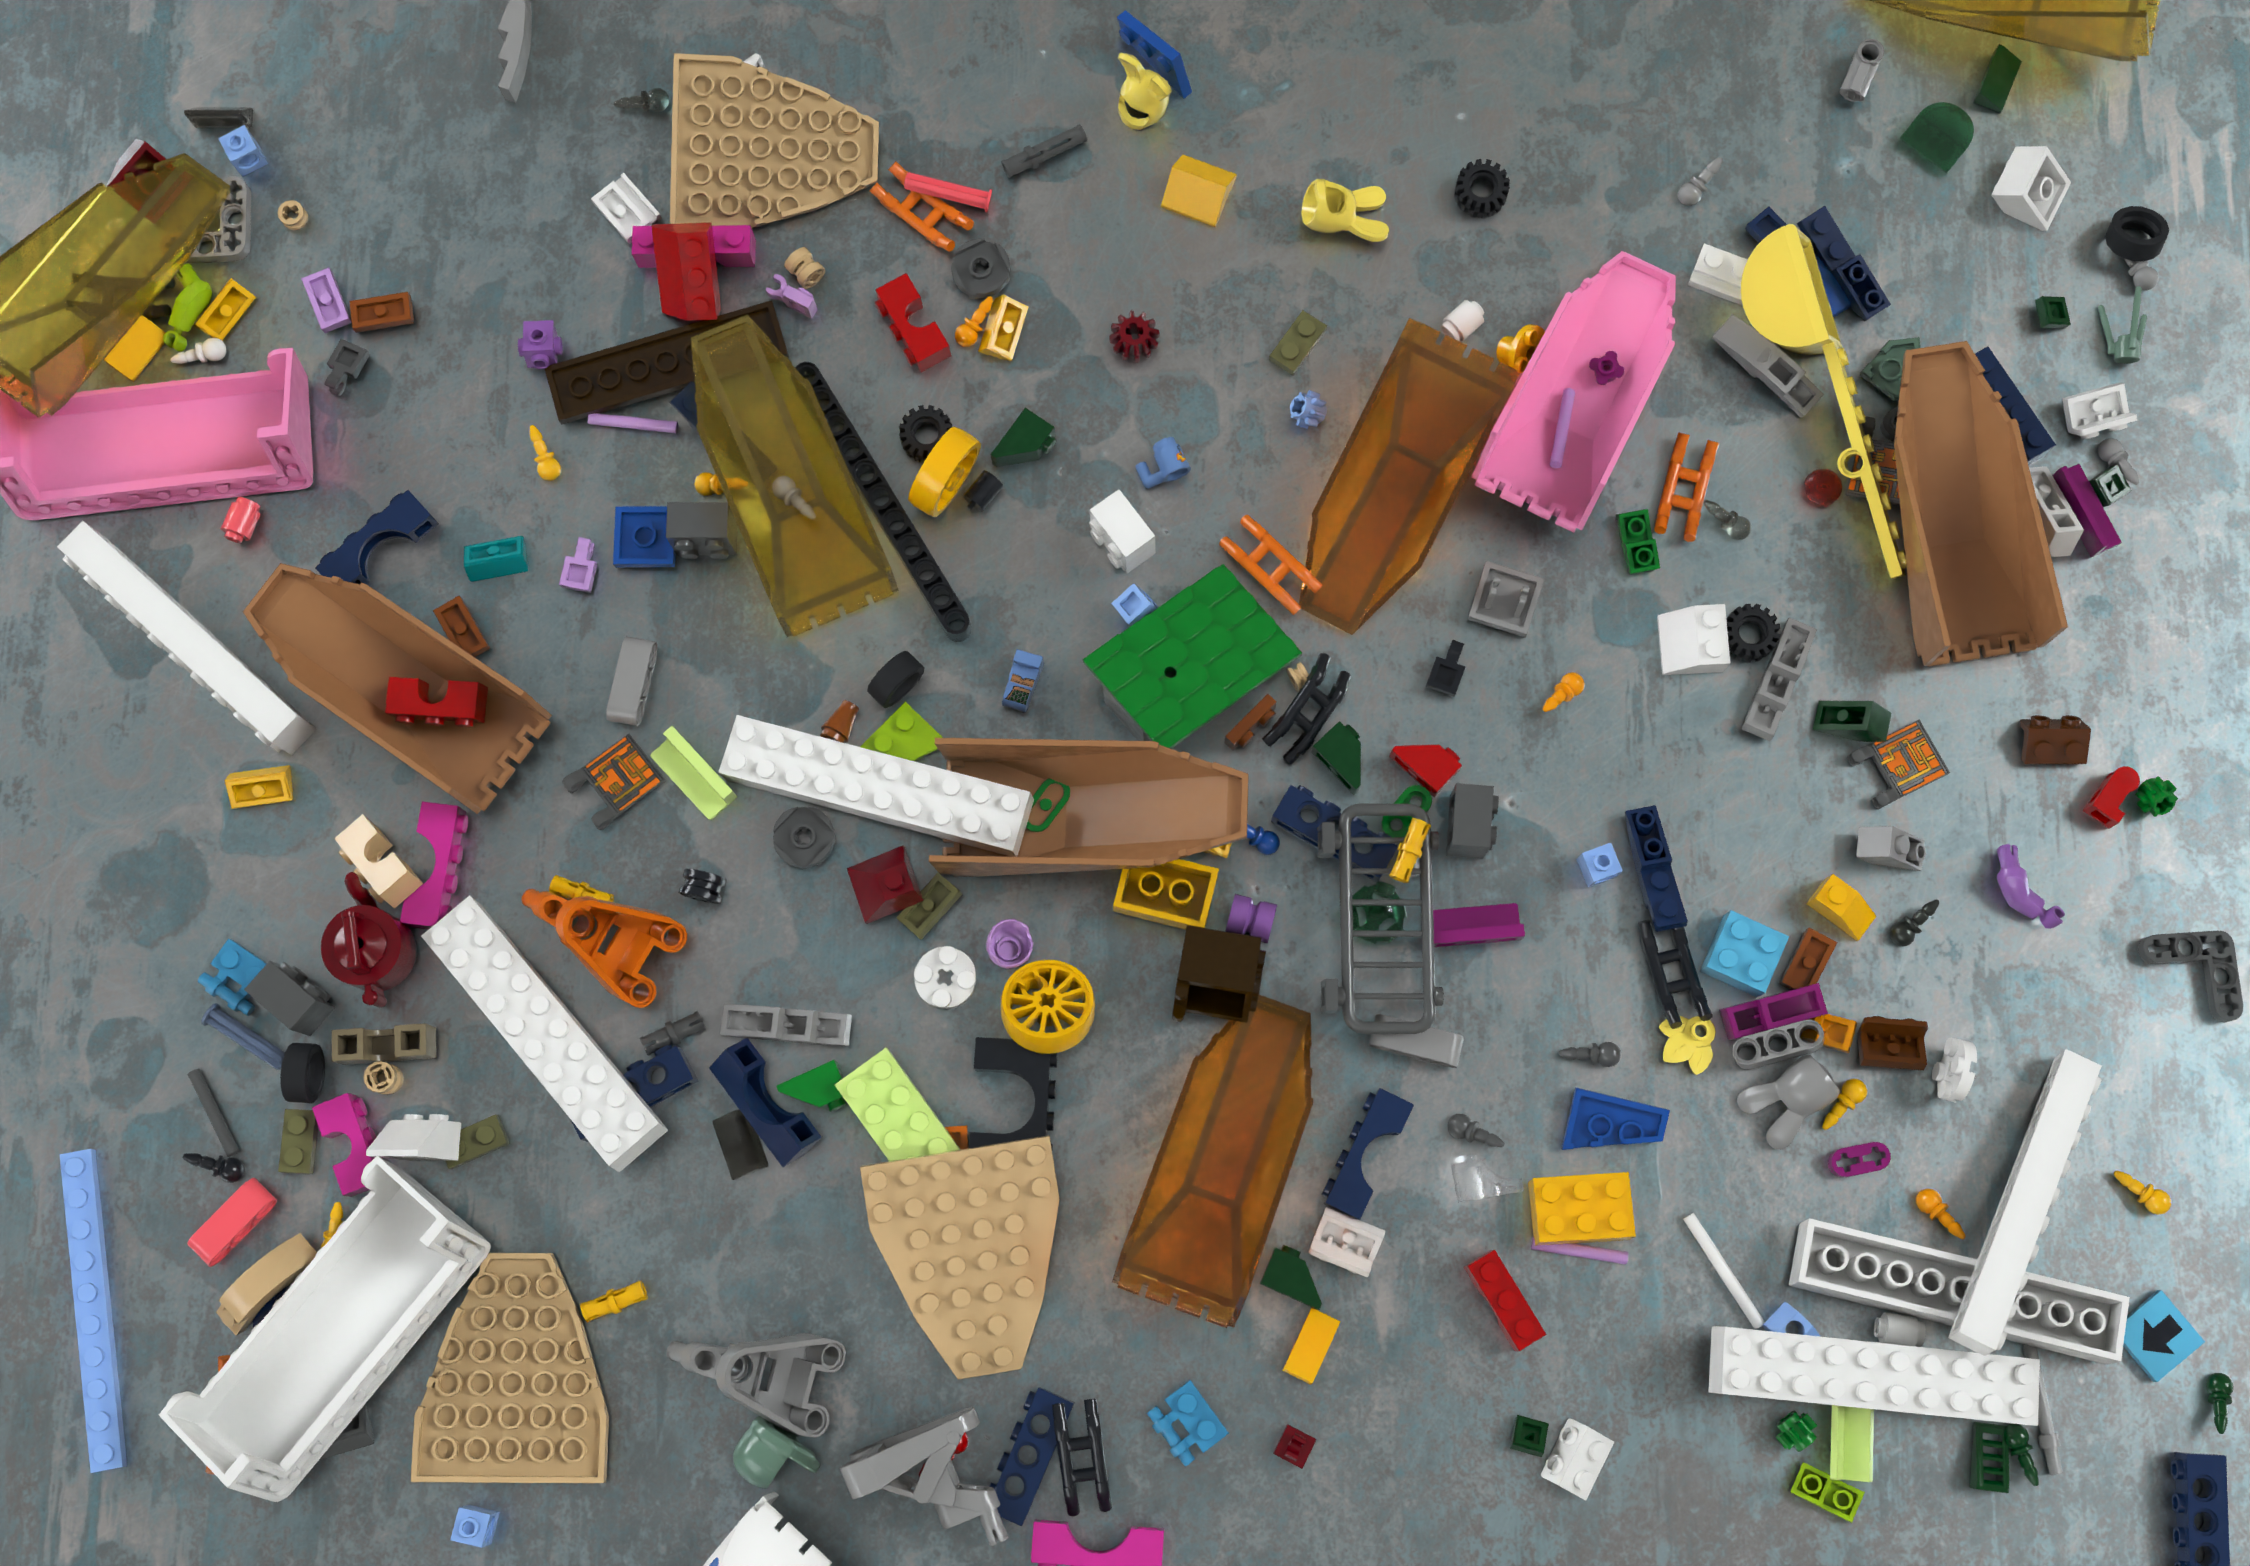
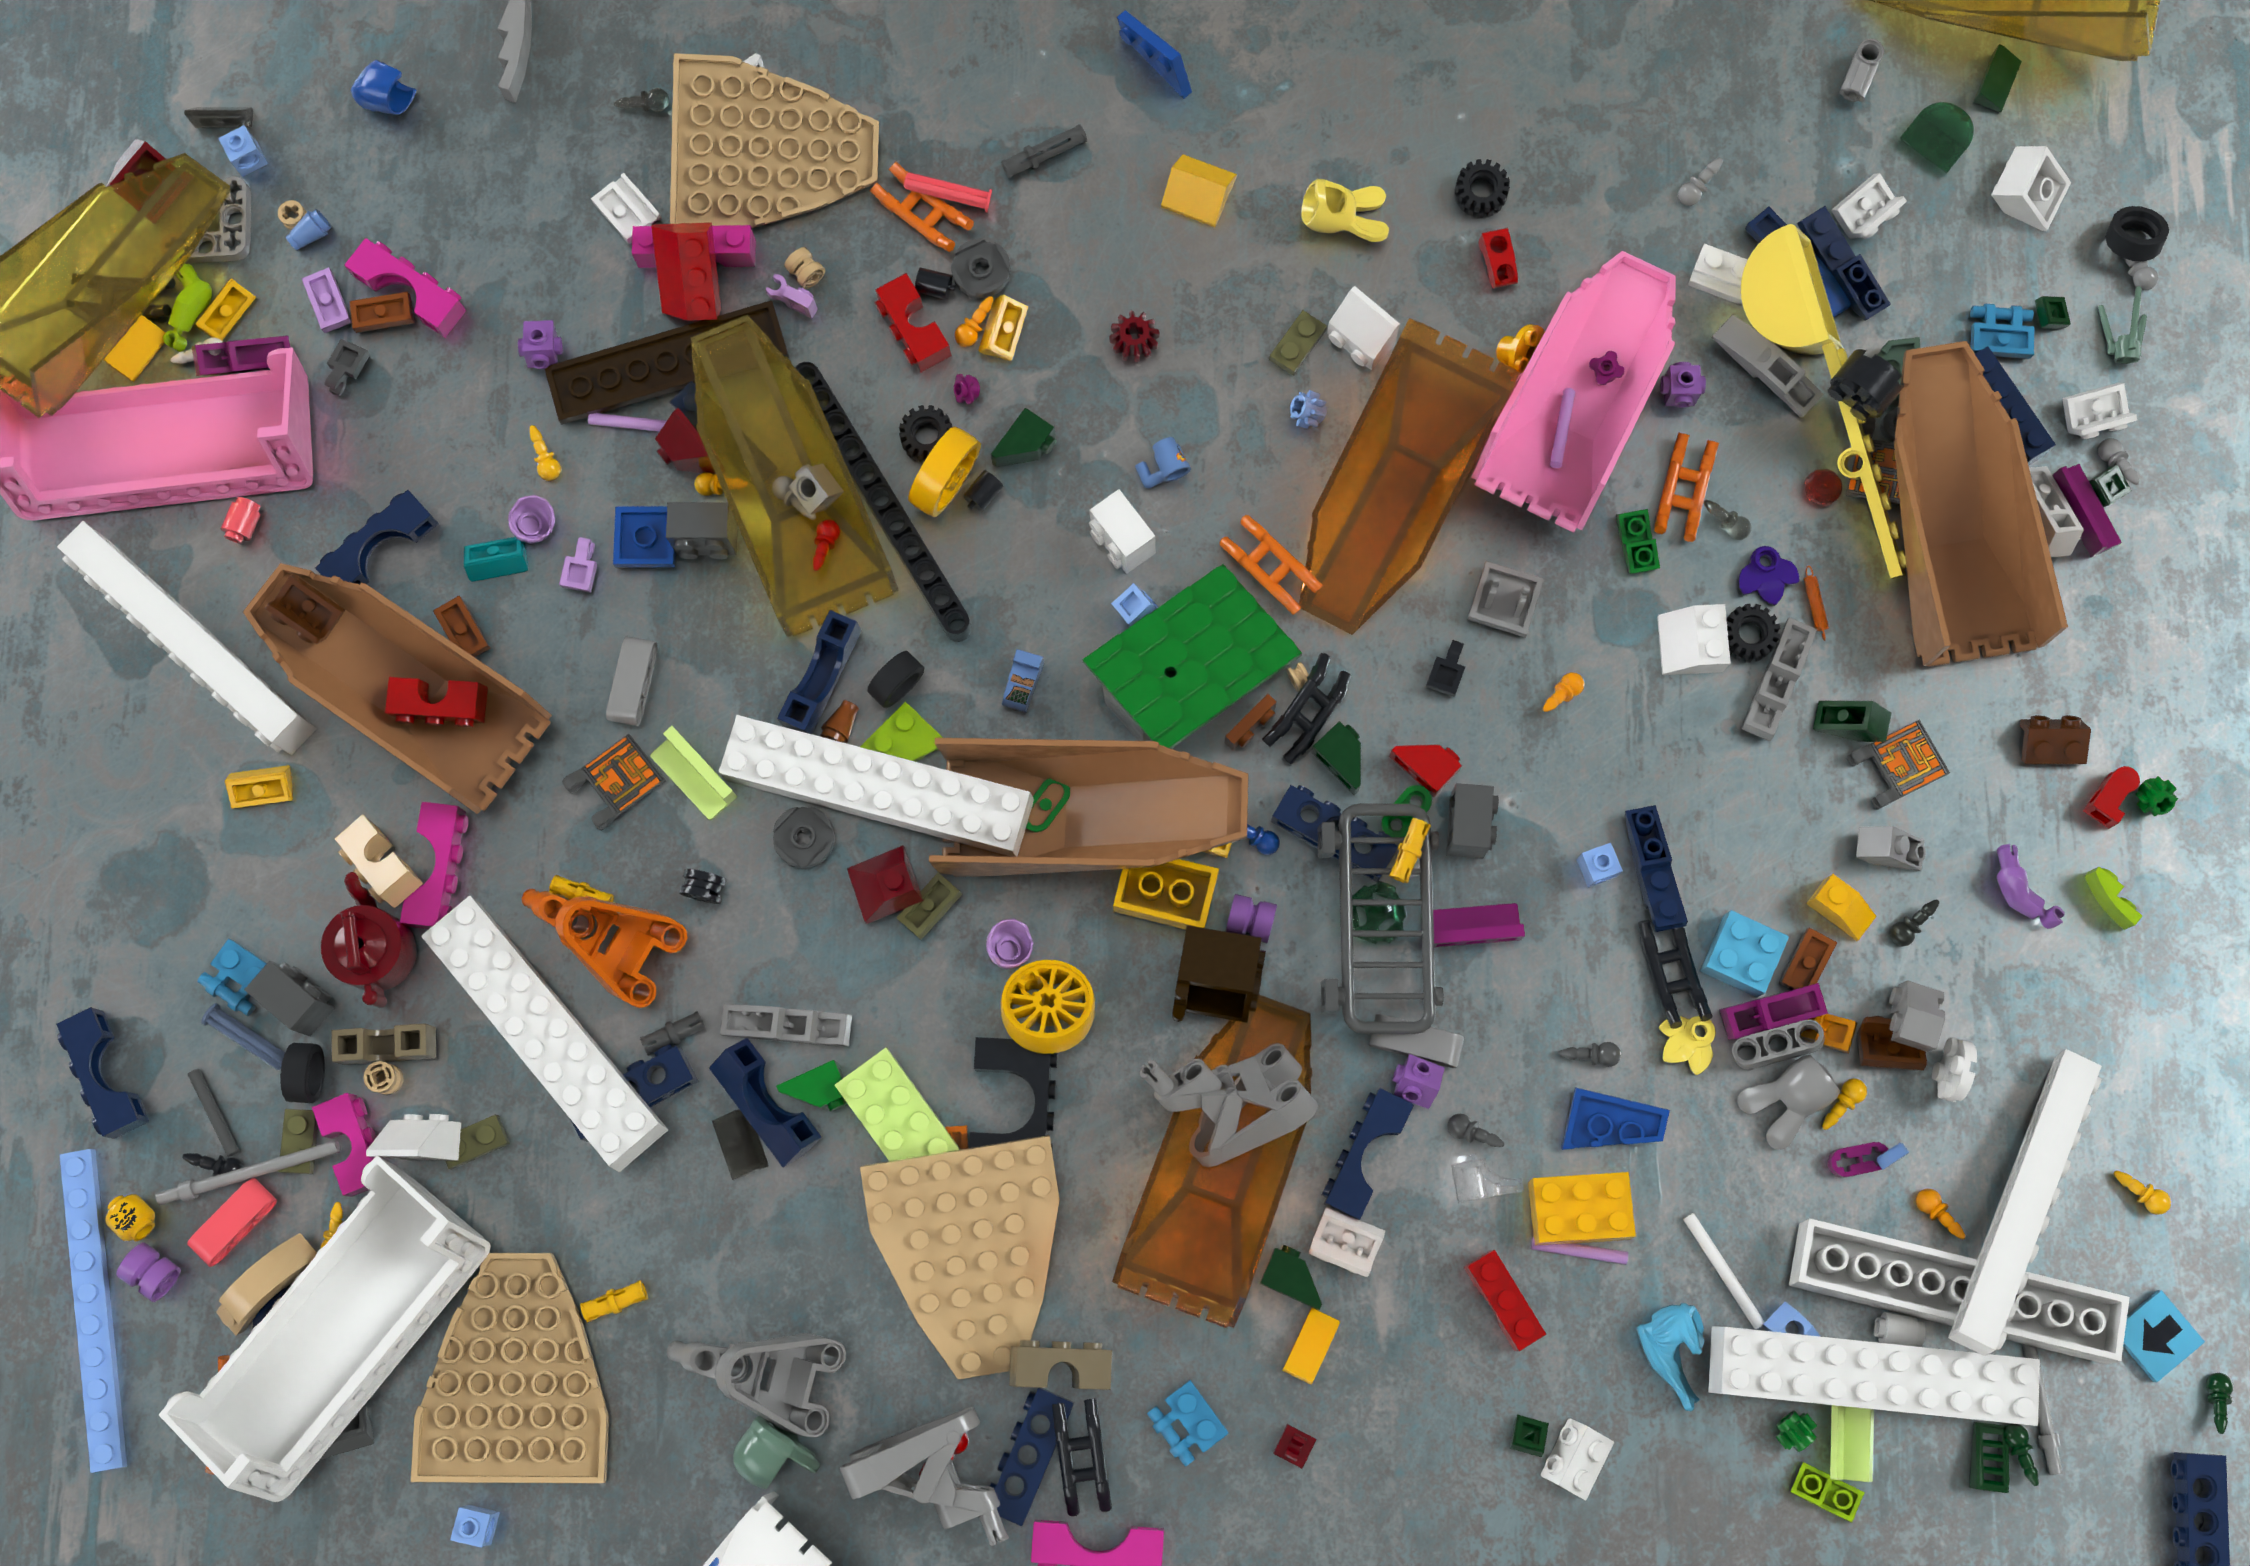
white plate [914,946,976,1009] -> none
light yellow piece [1118,53,1172,130] -> none
white brick [1440,300,1484,344] -> none
dark grey beam [2138,930,2243,1022] -> none
none -> dark blue arch [56,1007,149,1139]
none -> yellow head [105,1194,155,1242]
none -> medium lavender wheel [116,1242,181,1302]
none -> light grey bar [156,1140,341,1205]
none -> magenta slope [192,336,290,376]
none -> reddish brown bracket [265,574,345,644]
none -> medium blue cone [286,209,332,251]
none -> dark pink arch [344,238,466,338]
none -> blue piece [350,60,417,115]
none -> lavender hair [508,495,555,544]
none -> dark red slope [655,407,724,475]
none -> dark blue arch [777,610,862,734]
none -> light grey brick [789,463,844,514]
none -> red bar [813,519,840,571]
none -> black piece [915,267,956,300]
none -> magenta plate [954,374,980,404]
none -> dark tan arch [1009,1340,1112,1390]
none -> light grey connector [1139,1043,1318,1167]
none -> white slope [1327,286,1400,370]
none -> medium lavender brick [1392,1054,1445,1109]
none -> red leg [1478,228,1518,289]
none -> medium azure hair [1637,1303,1705,1412]
none -> medium lavender brick [1660,362,1706,408]
none -> dark purple plate [1739,546,1800,606]
none -> orange piece [1803,566,1829,641]
none -> black brick [1827,349,1904,421]
none -> white bracket [1831,173,1907,239]
none -> medium blue tile [1876,1143,1909,1170]
none -> light grey brick [1889,980,1945,1052]
none -> dark azure plate [1970,303,2034,359]
none -> lime slope [2085,867,2142,930]

